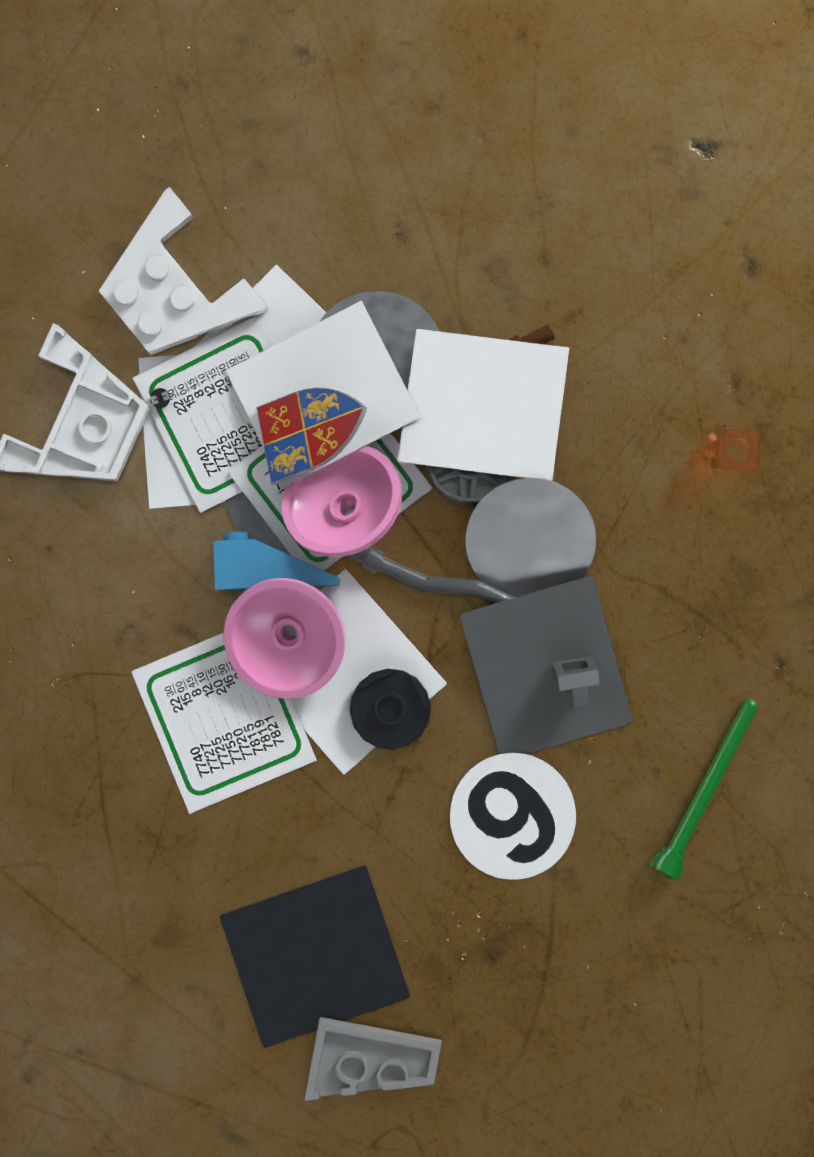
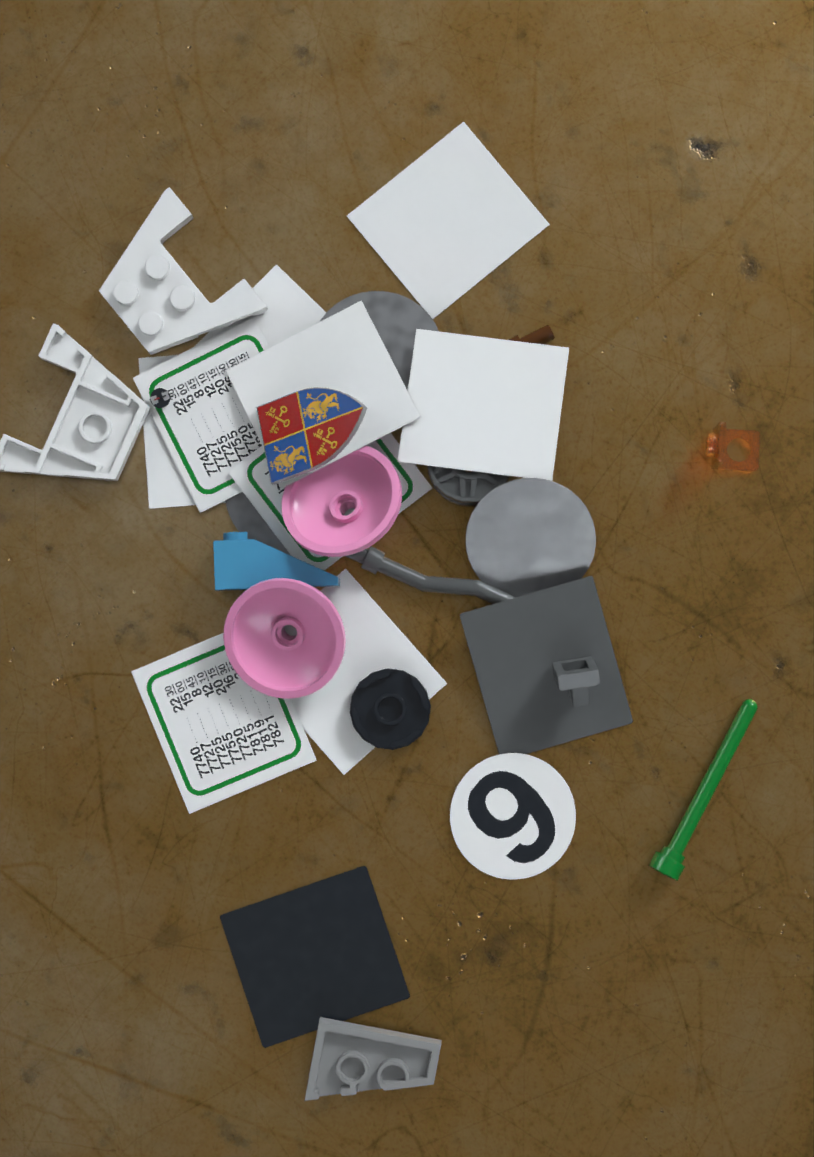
none -> white sticker [347,122,550,319]

